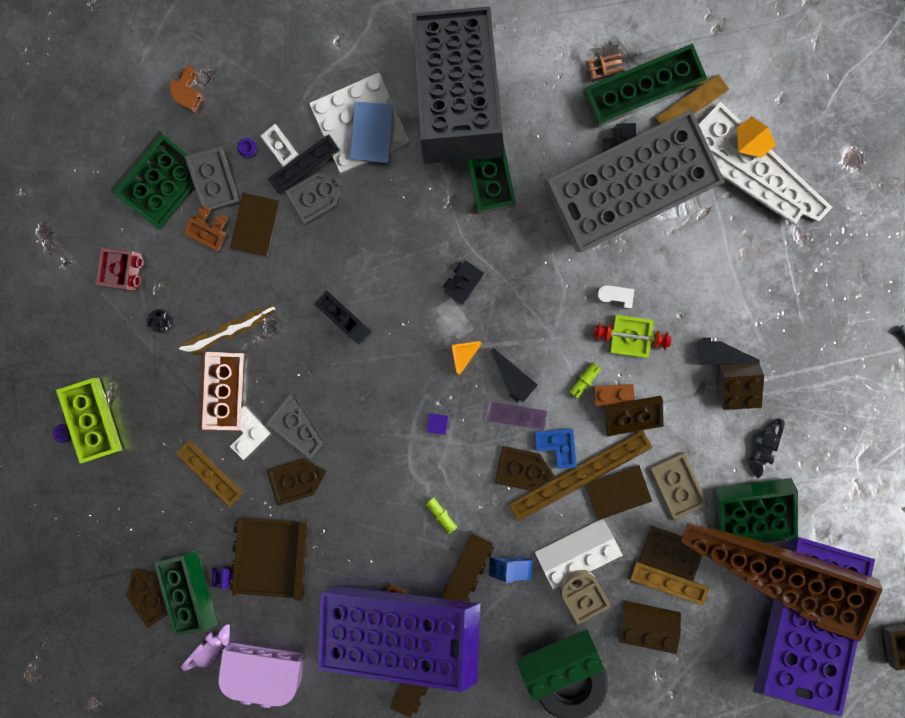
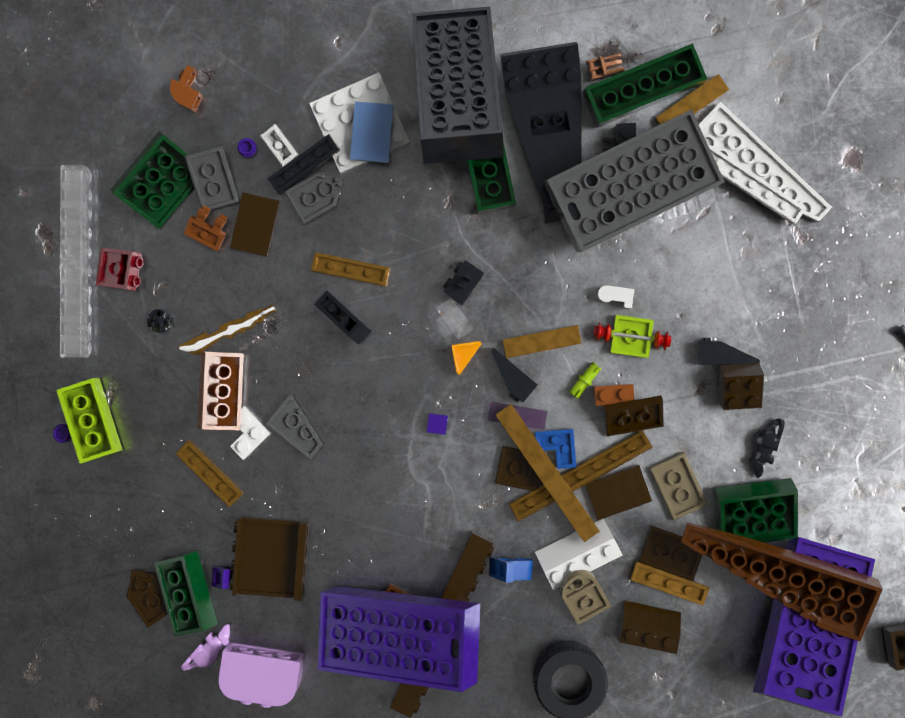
dark brown tile [266,459,327,506] -> none
lime pin [424,497,457,534] -> none
dark green slope [516,629,605,702] -> none
light orange slope [736,116,776,158] -> none
none -> clear brick [60,165,92,358]
none -> pearl gold tile [311,252,390,286]
none -> pearl gold tile [496,404,600,542]
none -> black wing [500,42,582,223]
none -> pearl gold tile [503,325,582,358]

